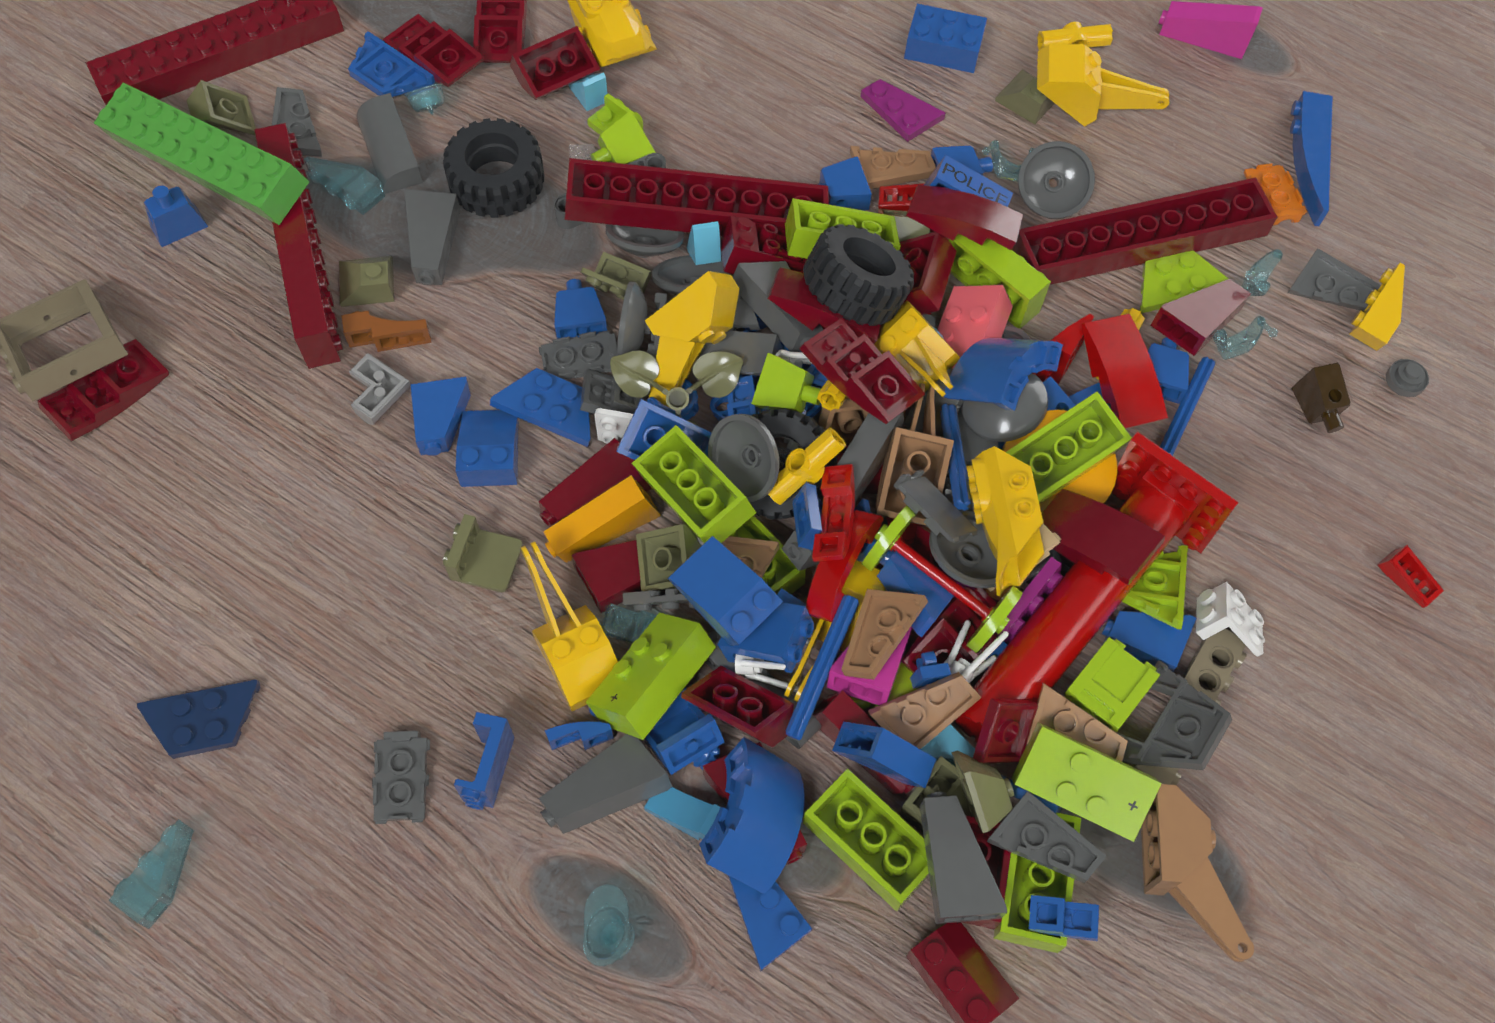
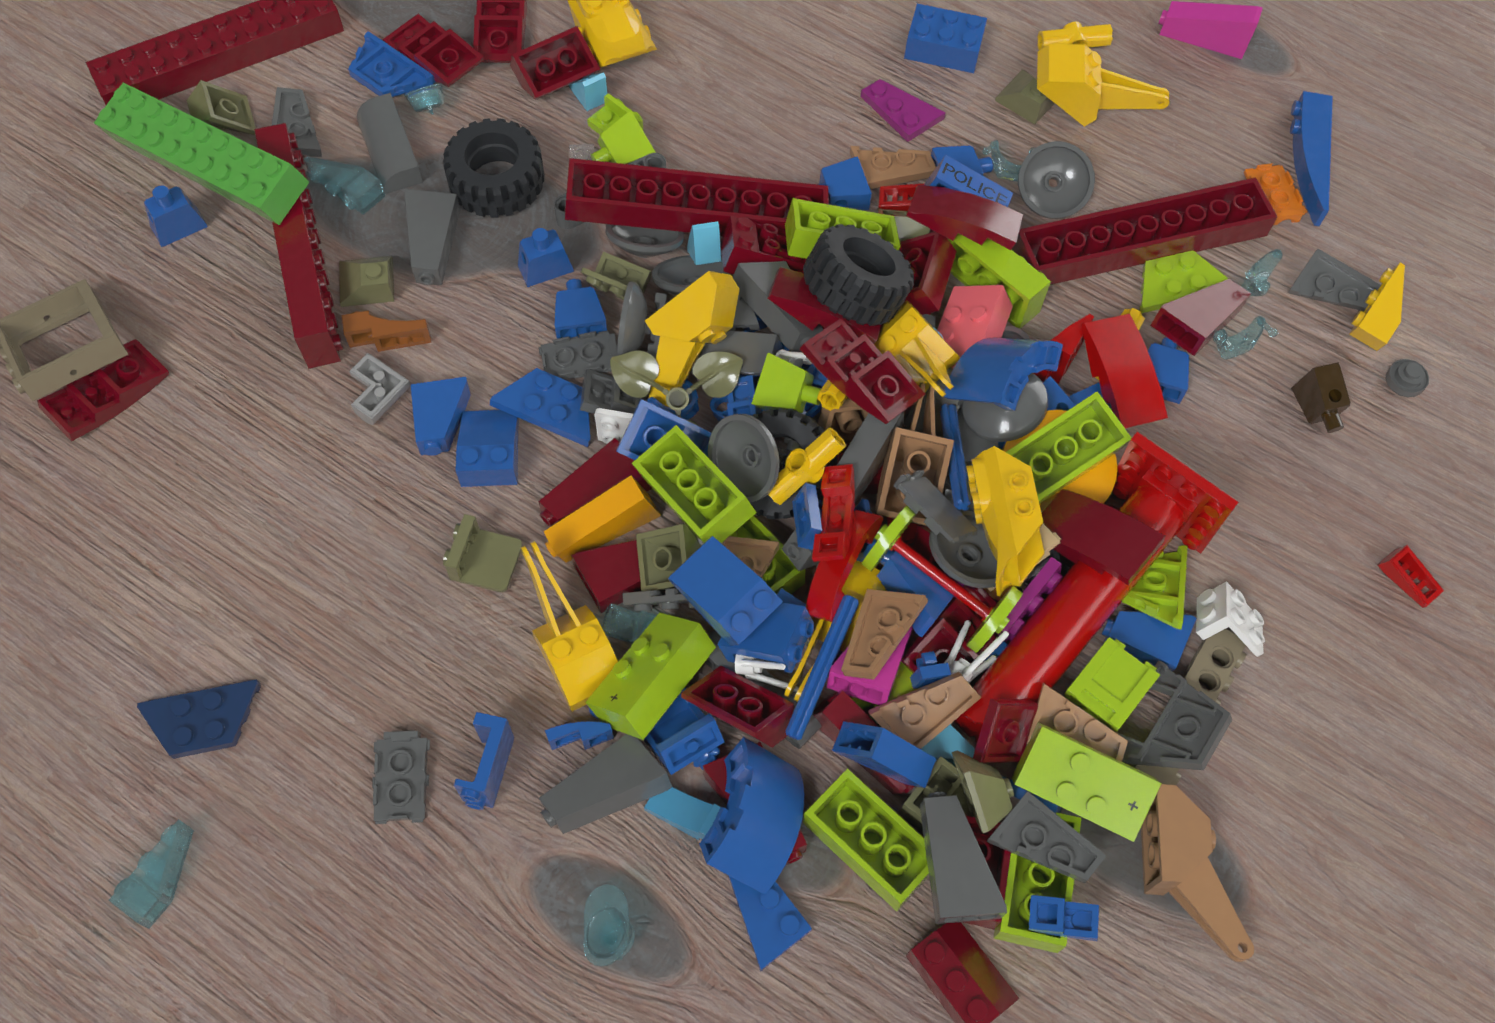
blue axle [1160,357,1215,456] -> none
none -> blue torso [518,228,574,287]

